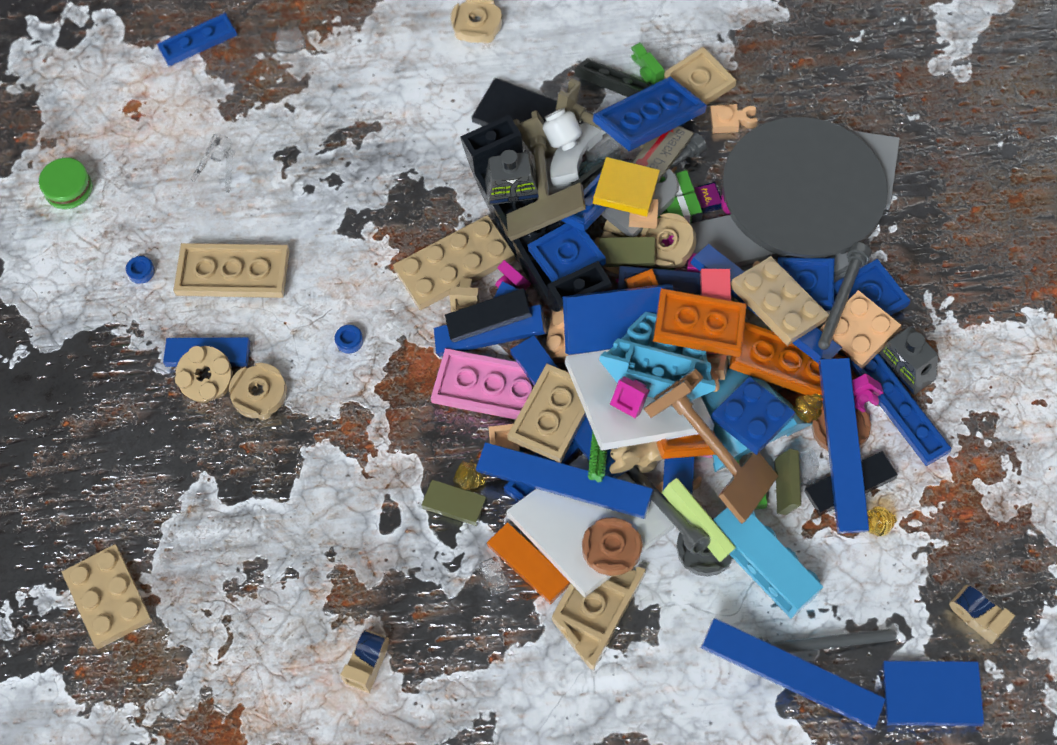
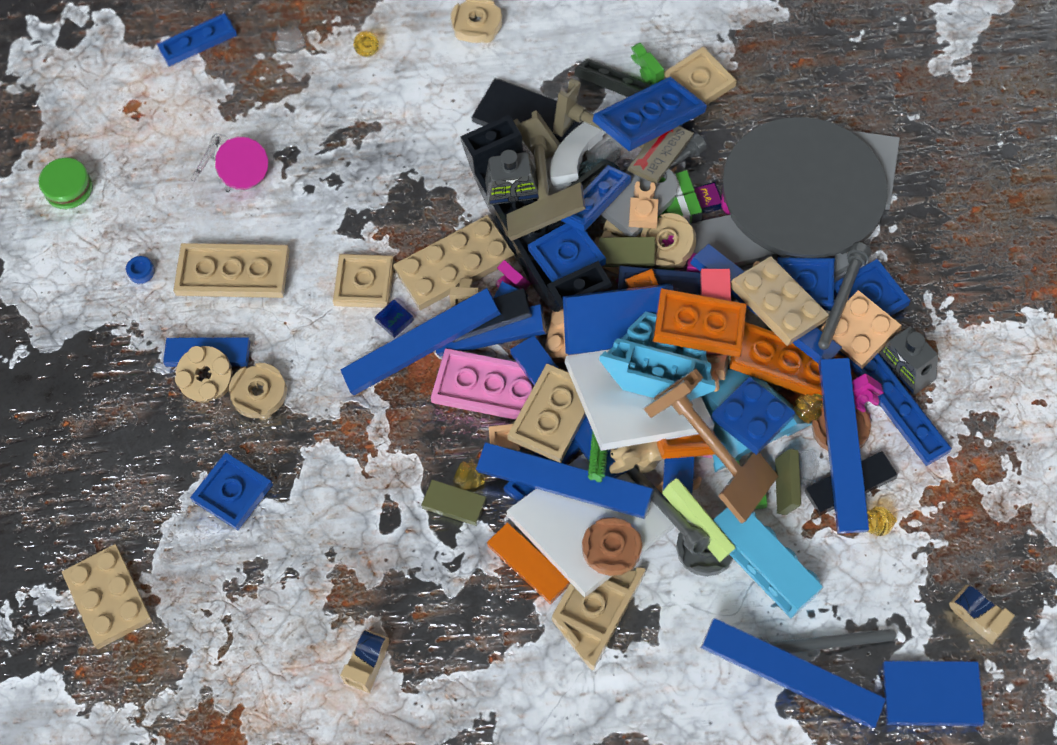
blue tile [334,325,363,354] -> none
clear piece [478,556,509,596] -> none
white head [543,108,582,151] -> none
yellow tile [592,157,660,217] -> none
dark pink tile [610,376,650,418] -> none
light nougat plate [710,104,758,134] -> none
none -> blue plate [190,452,273,531]
none -> dark pink tile [215,137,268,190]
none -> tan tile [333,254,394,308]
none -> blue tile [340,288,501,395]
none -> clear yellow plate [353,31,379,57]
none -> clear blue tile [374,300,414,338]

